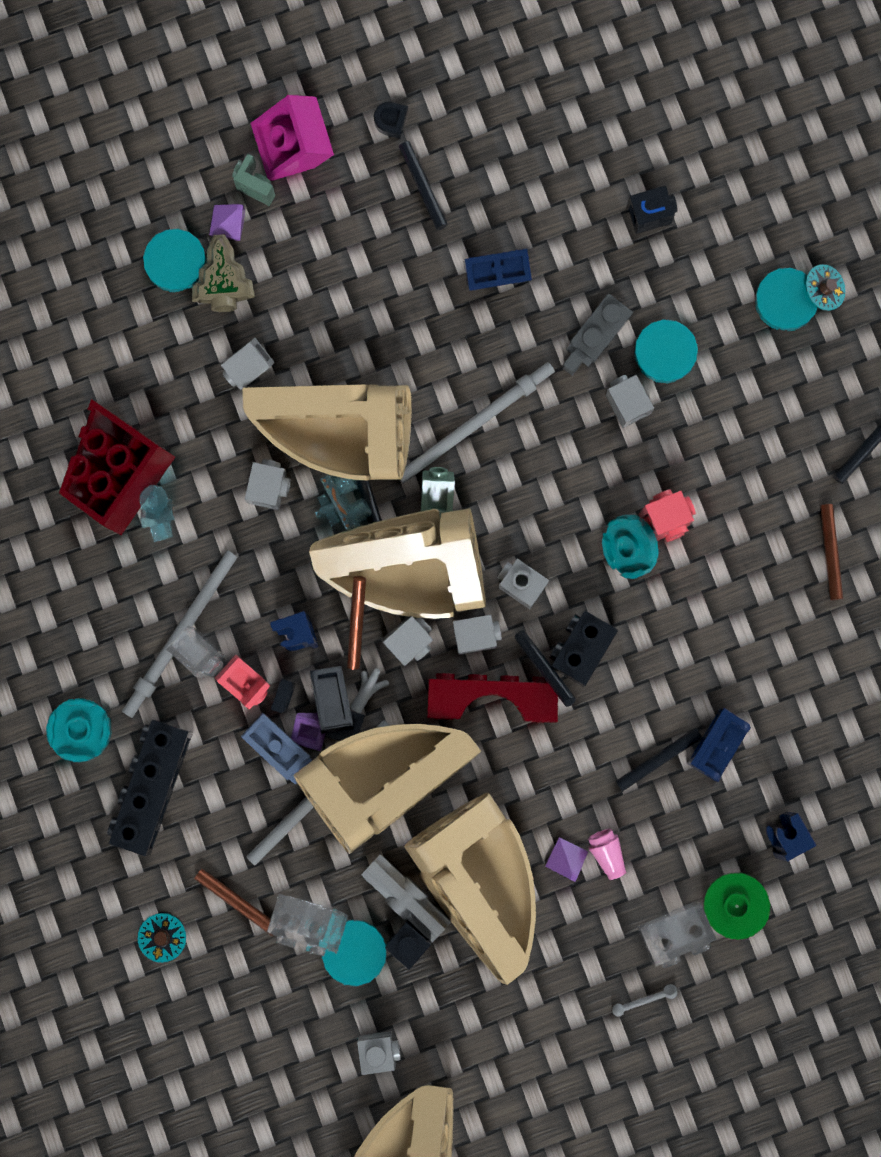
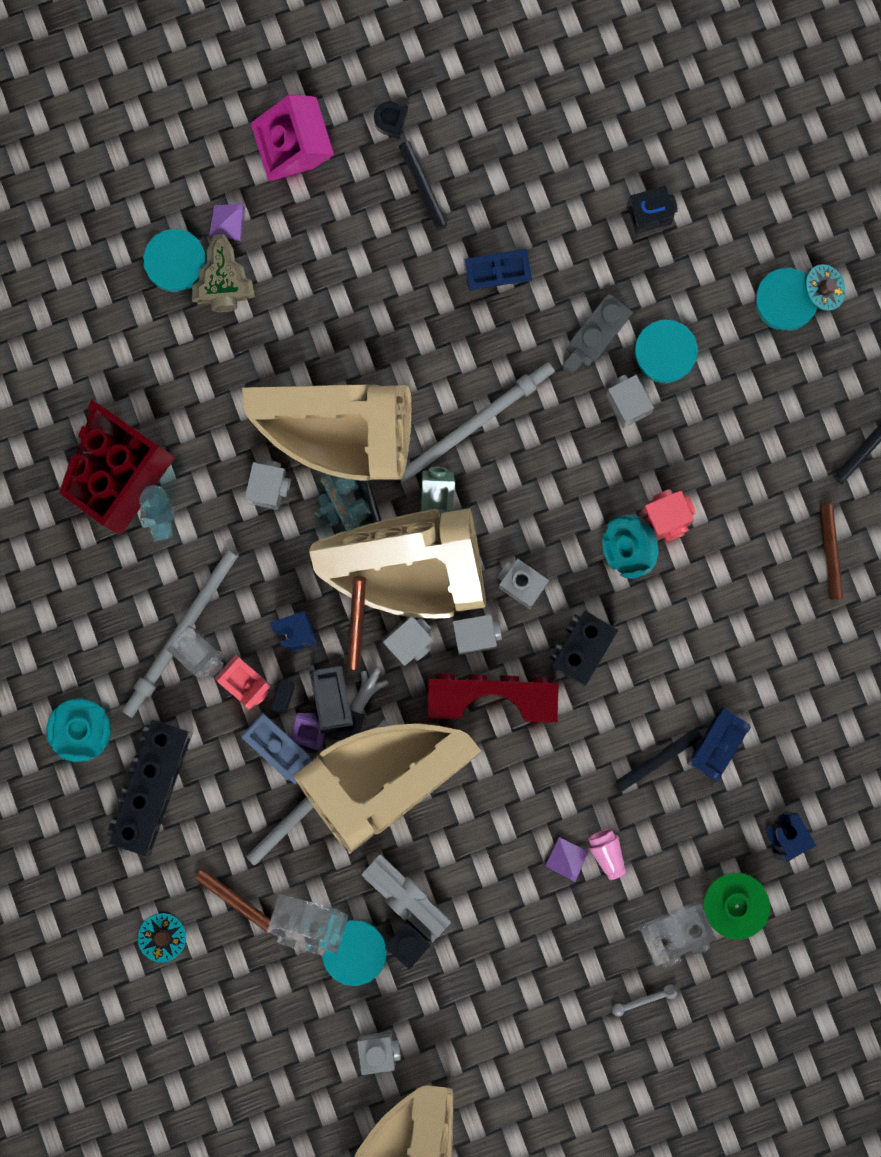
light grey brick [221,338,275,390] -> none
sand green bracket [232,153,275,206] -> none
tan panel [404,793,536,985] -> none
black bar [515,630,576,707] -> none

